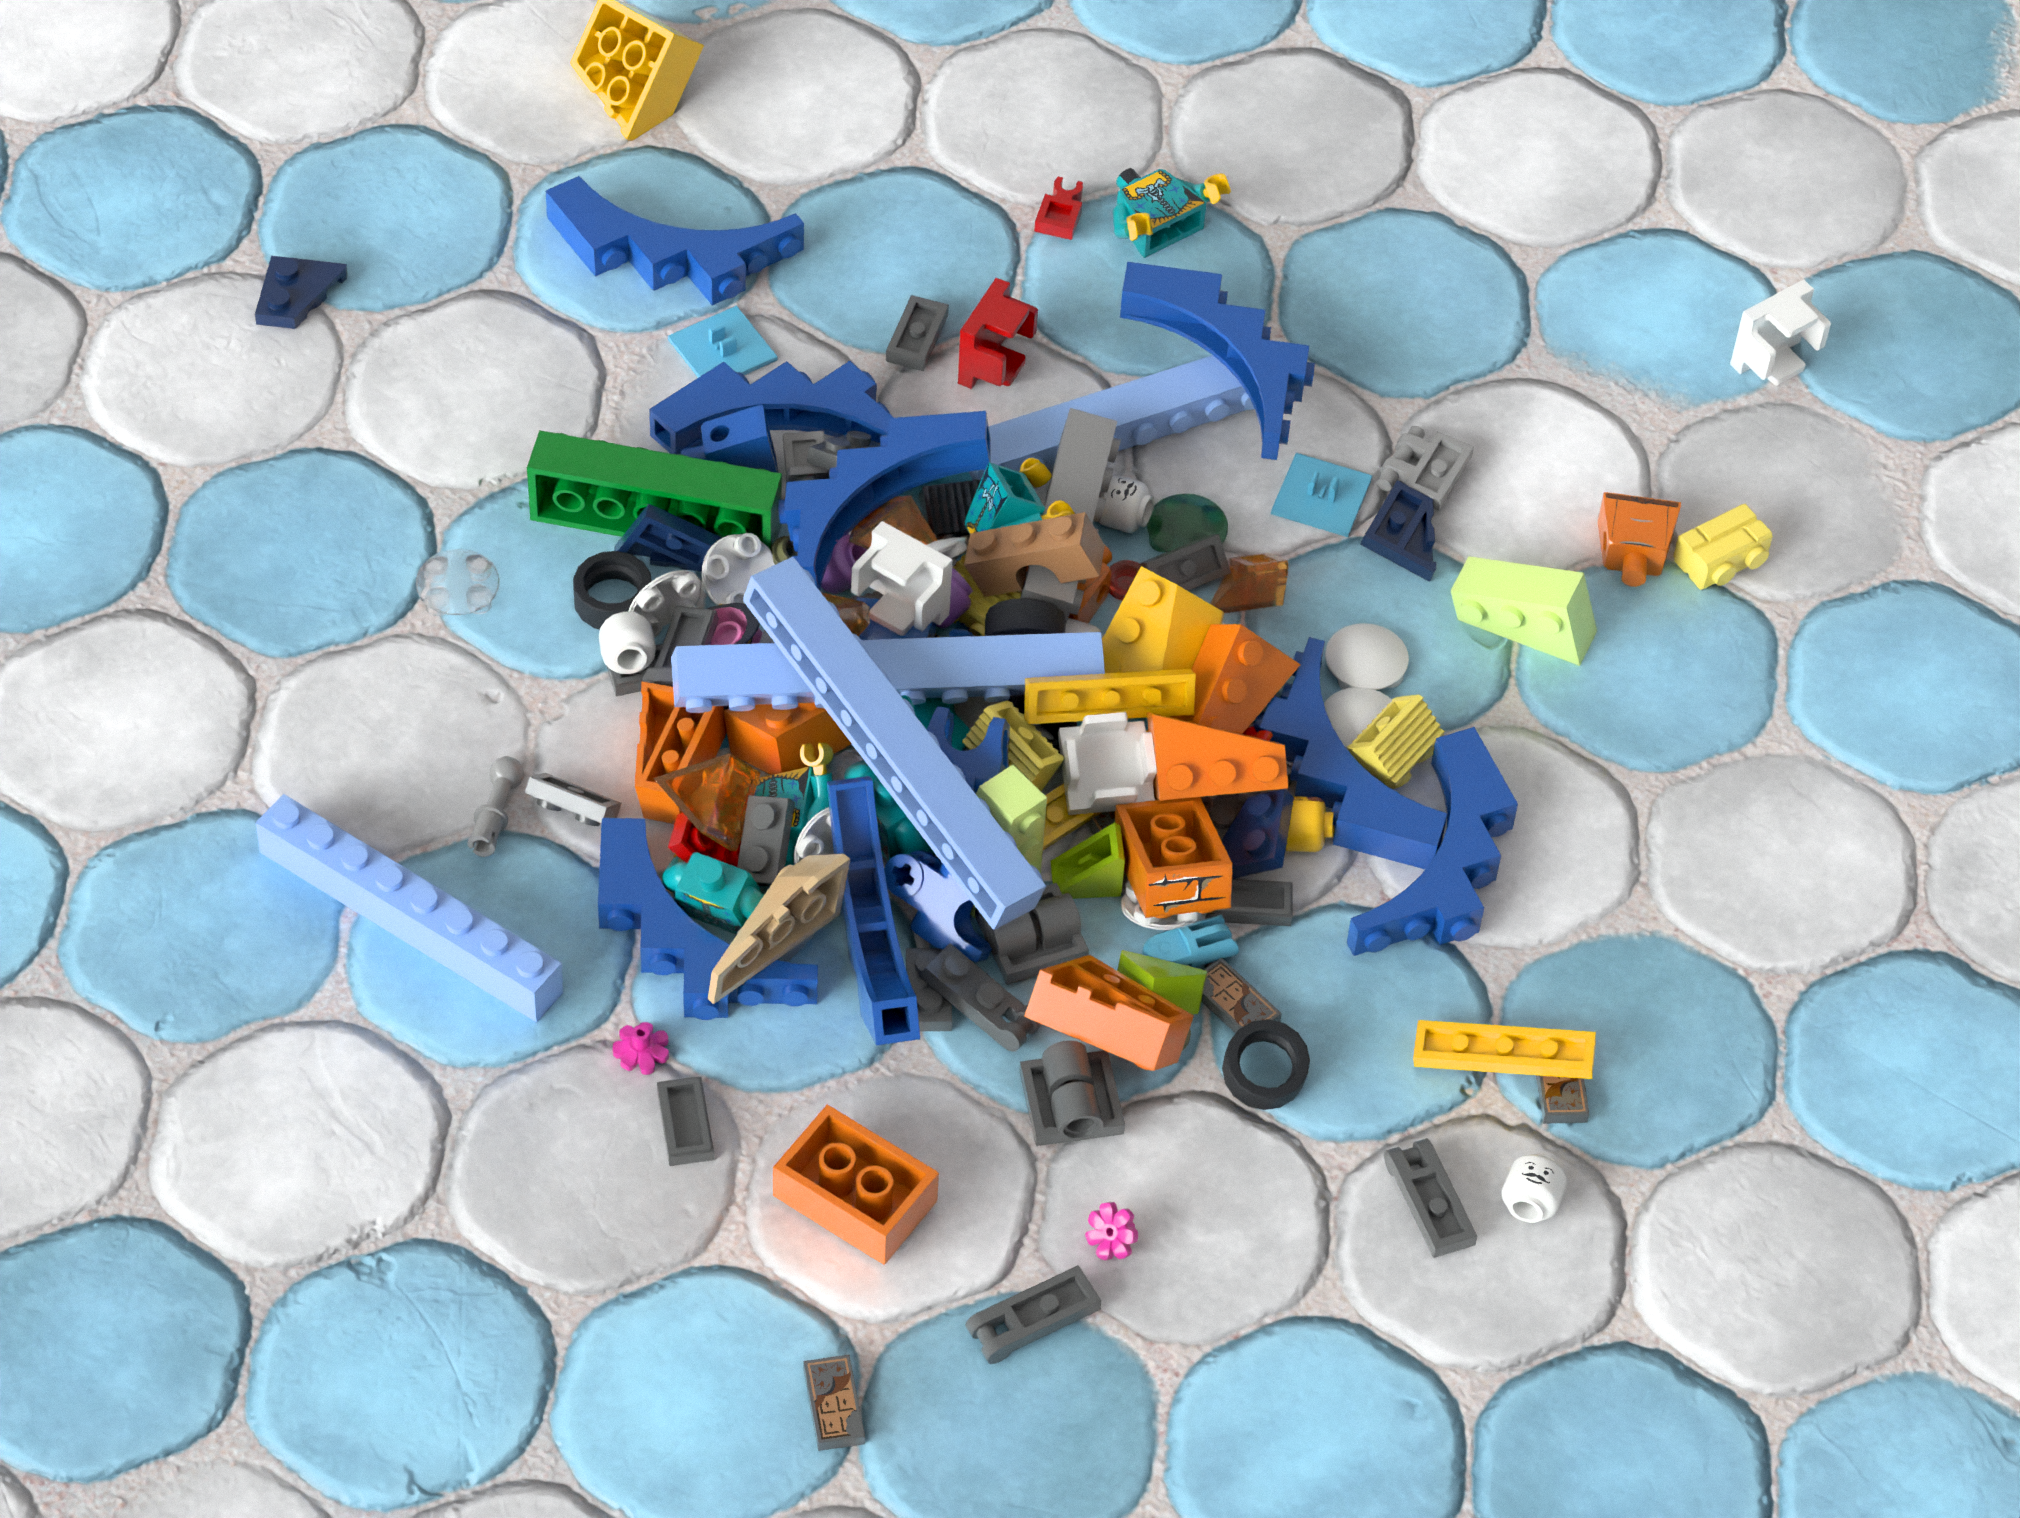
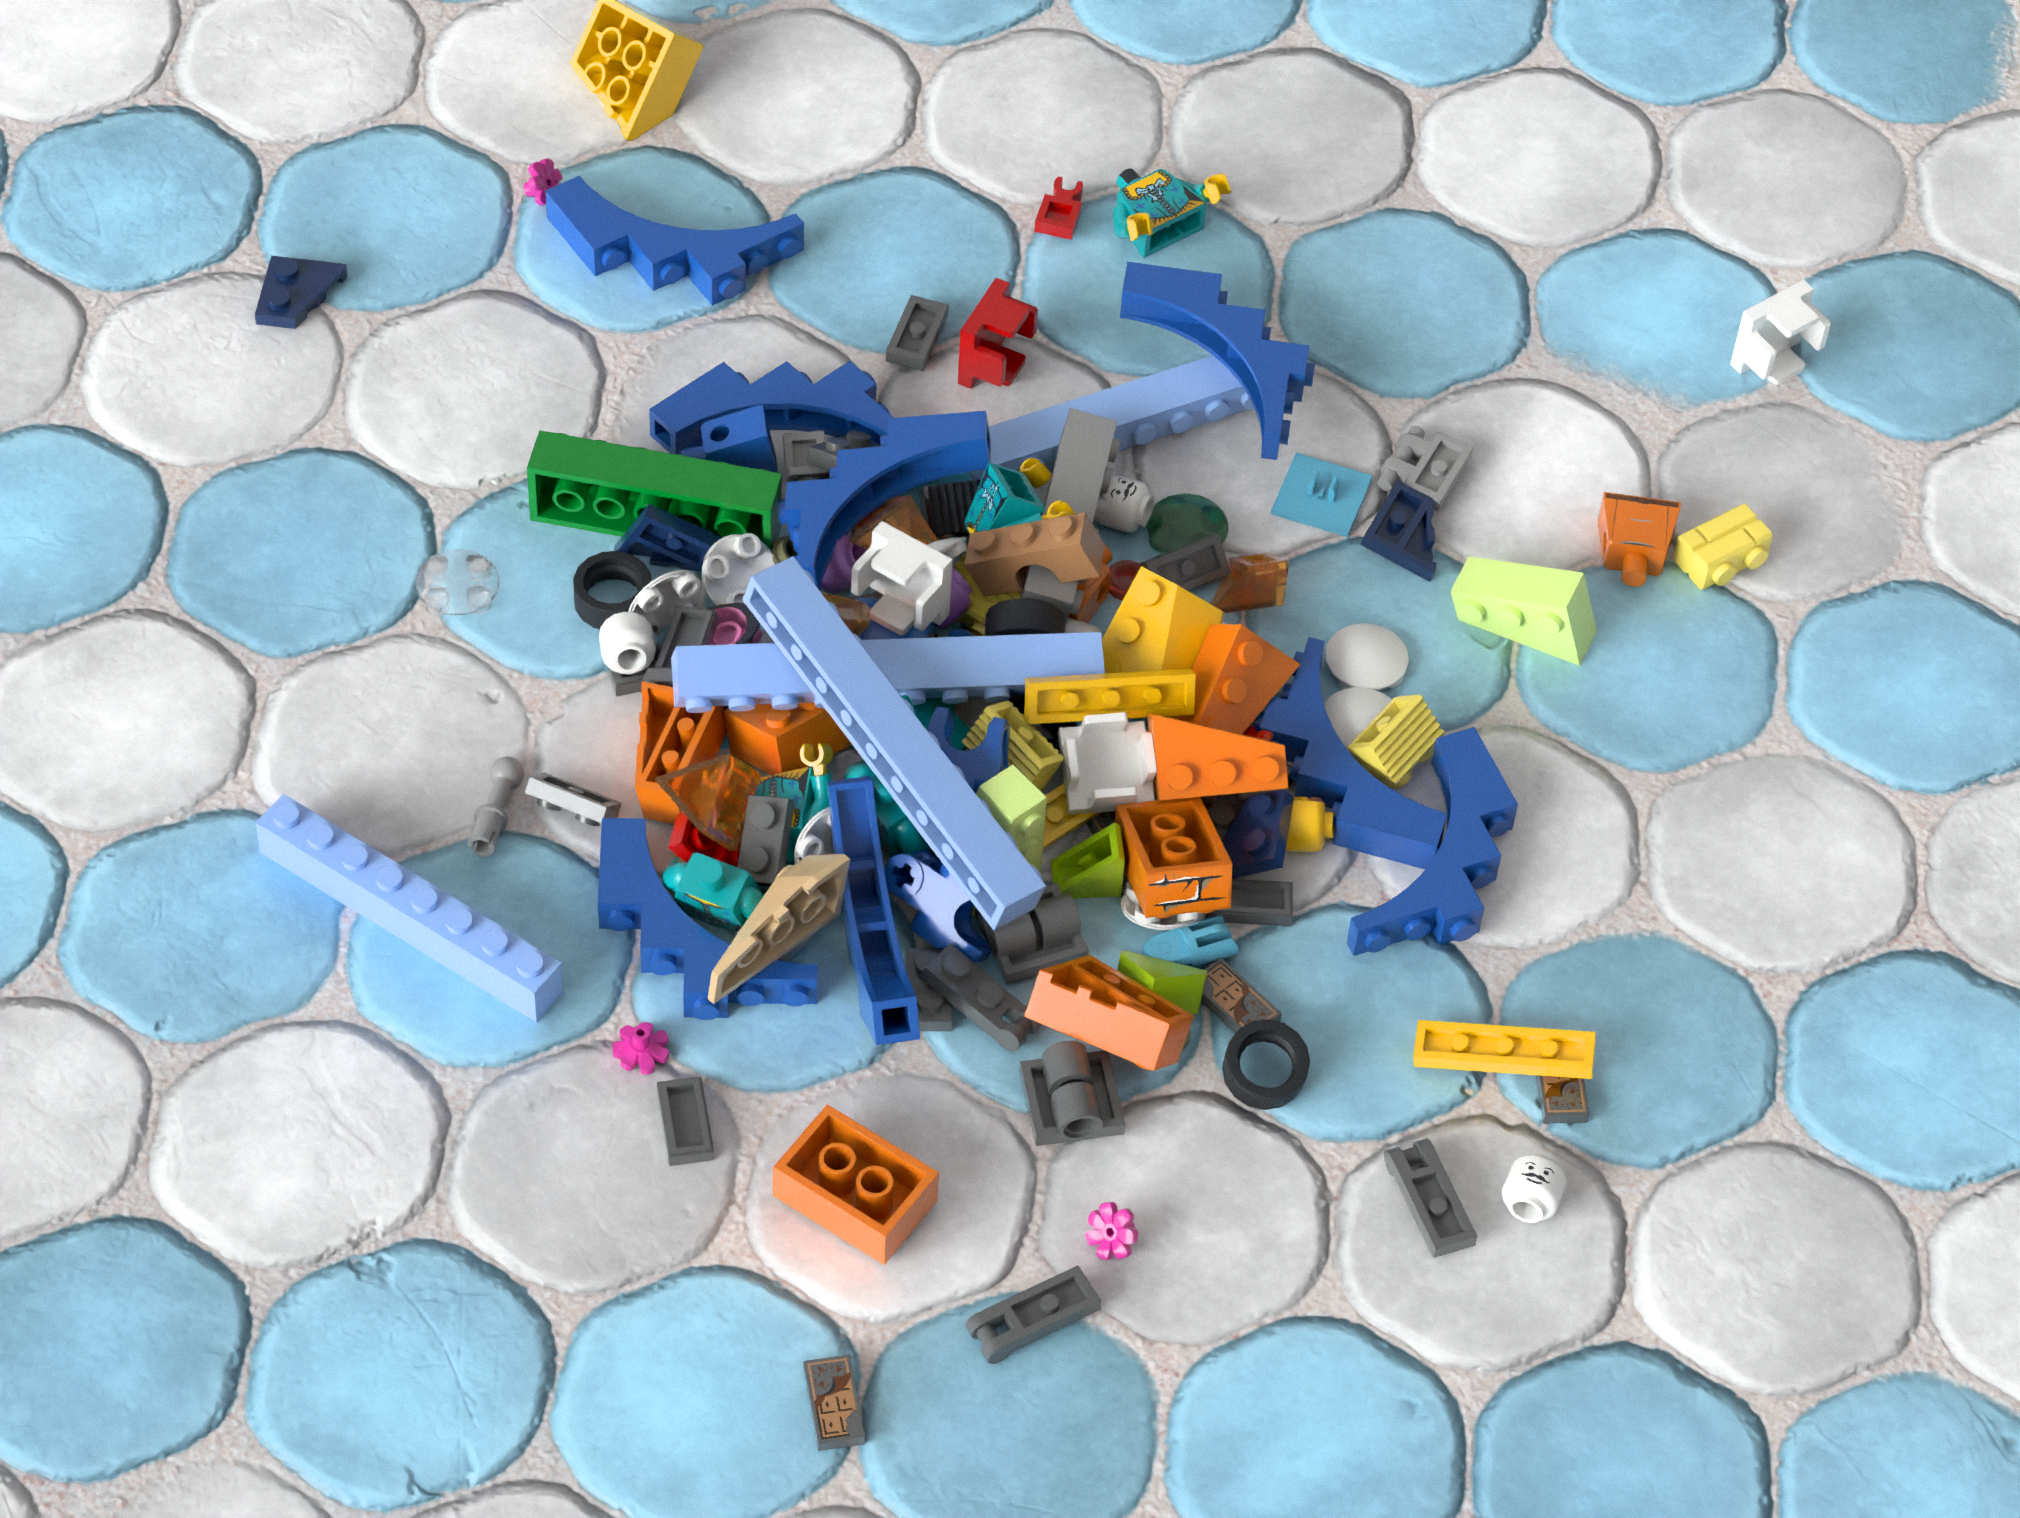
medium azure piece [668,305,778,378] -> none
none -> dark pink plant [523,158,563,206]

